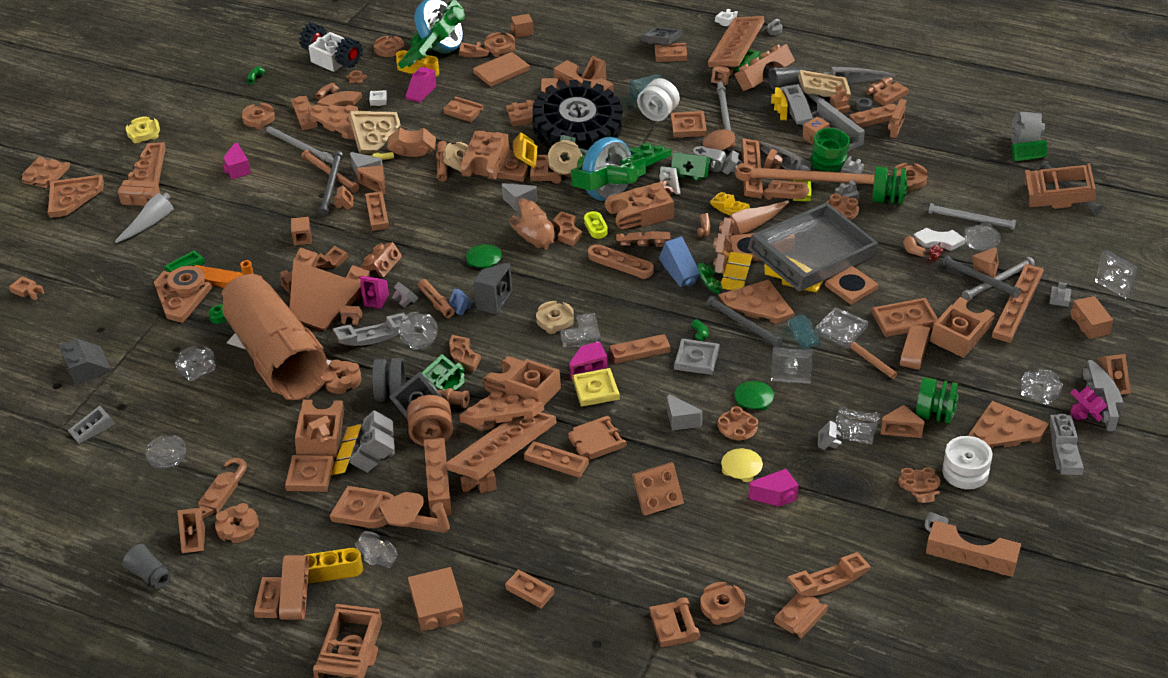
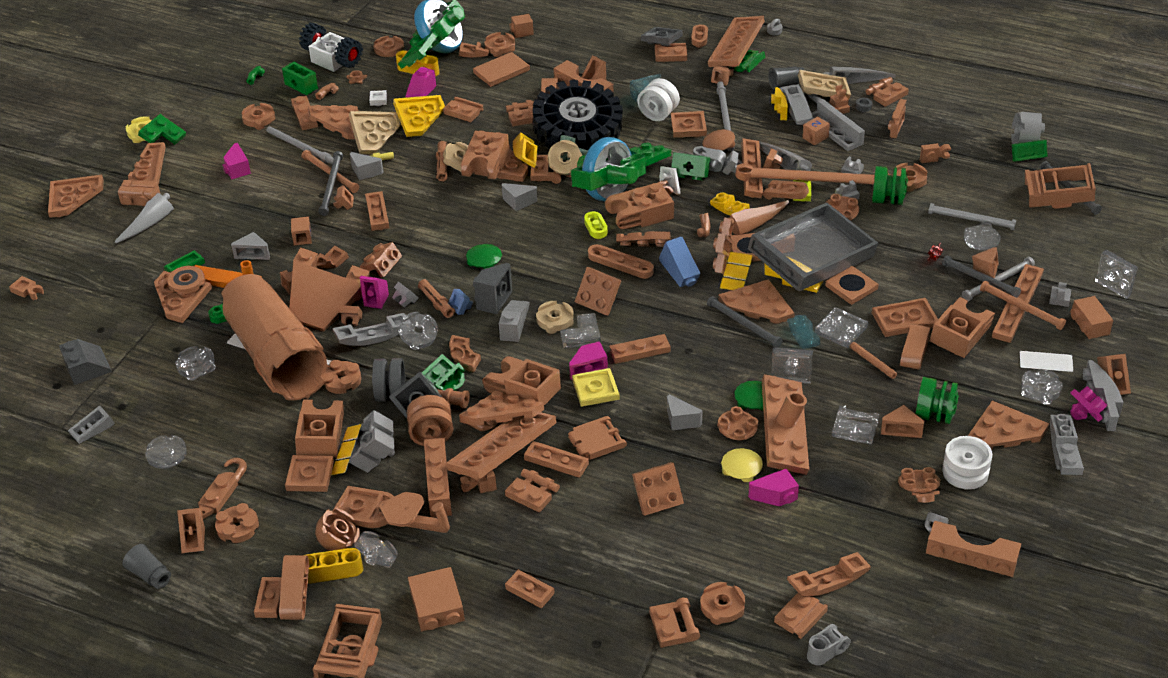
nougat plate [22,157,70,188] -> none
nougat tile [306,415,331,444] -> none
nougat tile [317,91,362,106] -> none
nougat slope [356,165,386,195] -> none
nougat brick [387,127,436,157] -> none
nougat head [509,198,555,250] -> none
nougat tile [552,211,582,246] -> none
light grey plate [674,339,720,375] -> none
green arm [691,319,709,341] -> none
green dish [697,262,723,295] -> none
white plate [715,9,738,26] -> none
nougat arch [735,44,795,91] -> none
green wheel [810,128,850,172] -> none
light grey tile [818,421,841,450] -> none
nougat plate [849,103,897,128] -> none
nougat arm [903,236,926,257] -> none
white tile [913,228,965,251] -> none
none -> green plate [138,114,186,145]
none -> light grey slope [231,232,270,260]
none -> green brick [282,61,318,96]
none -> nougat cylinder [315,508,360,551]
none -> yellow plate [393,95,445,137]
none -> light grey slope [499,300,530,342]
none -> nougat plate [505,469,560,513]
none -> nougat plate [575,267,621,315]
none -> nougat plate [692,25,708,48]
none -> nougat plate [762,374,809,475]
none -> light grey piece [807,624,851,665]
none -> nougat plate [920,144,951,163]
none -> nougat bar [980,281,1066,330]
none -> white sticker [1020,351,1073,372]

